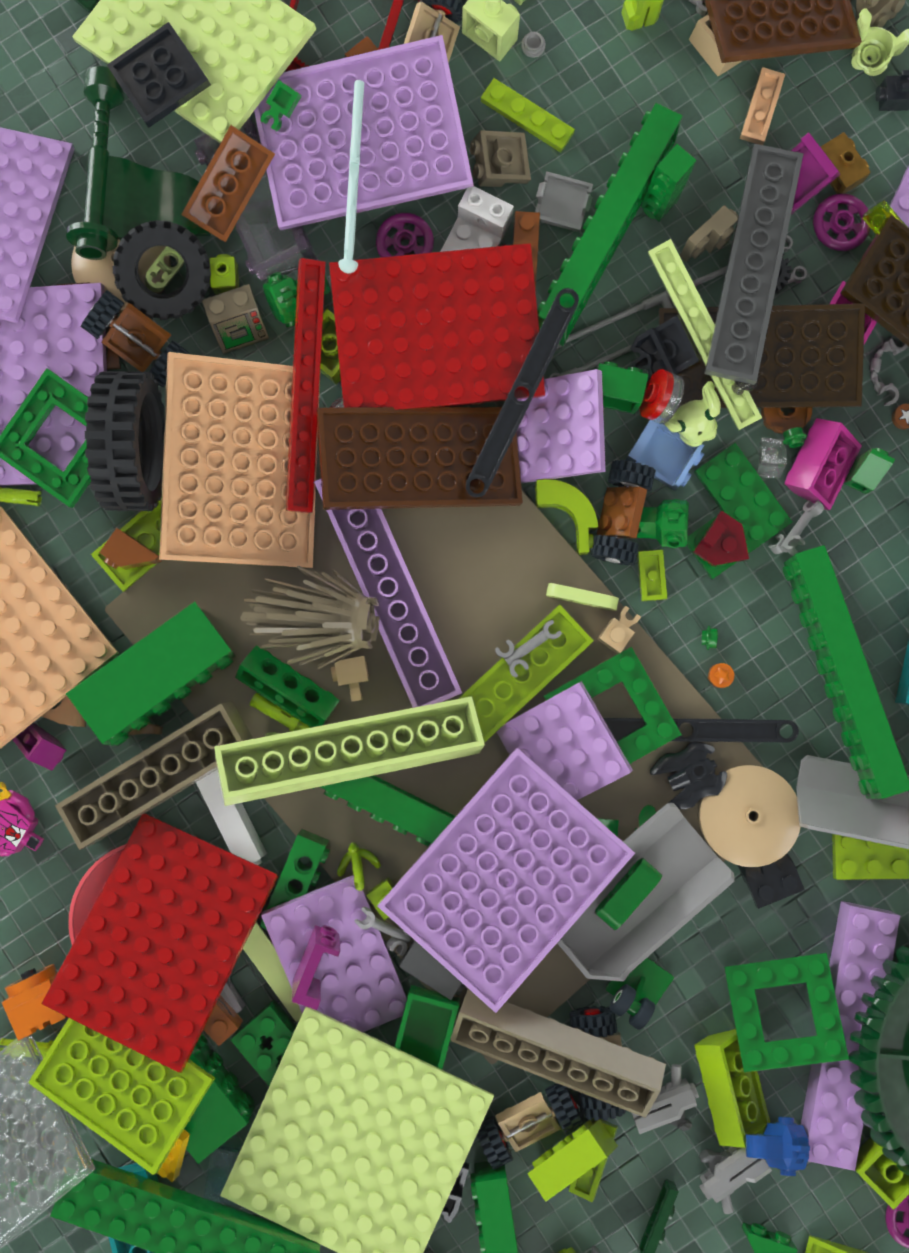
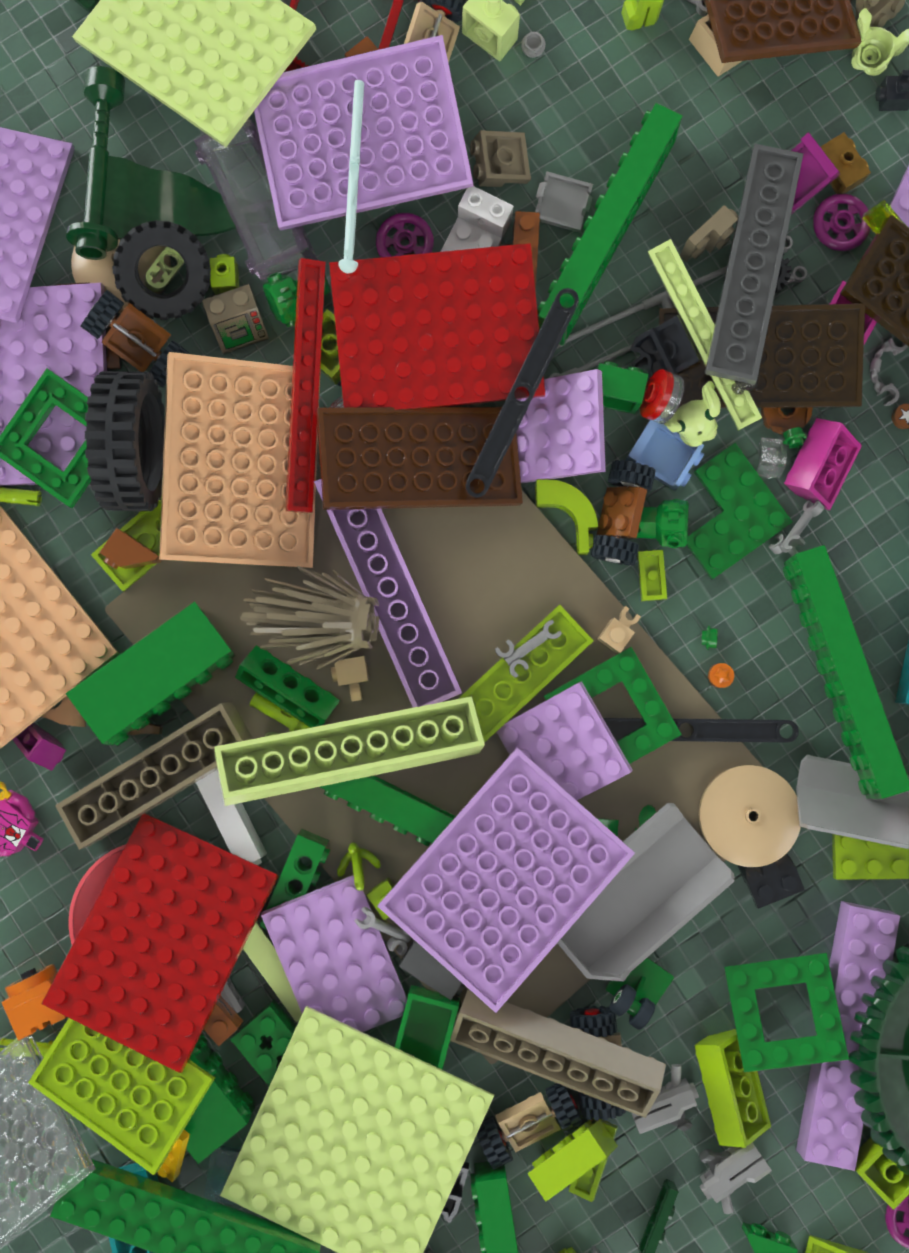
black plate [107,22,211,128] -> none
dark orange slope [181,125,275,242] -> none
green plate [260,79,302,132] -> none
magenta panel [292,925,340,1010] -> none
lime plate [481,78,575,153] -> none
yellowish green beam [546,583,619,611] -> none
green beam [594,858,662,930] -> none
green brick [641,144,697,222] -> none
black piece [650,742,727,809] -> none
dark red plate [693,511,749,566] -> none
light nougat plate [739,67,785,145] -> none
blue piece [746,1117,810,1176] -> none
slope [844,448,895,494] -> none

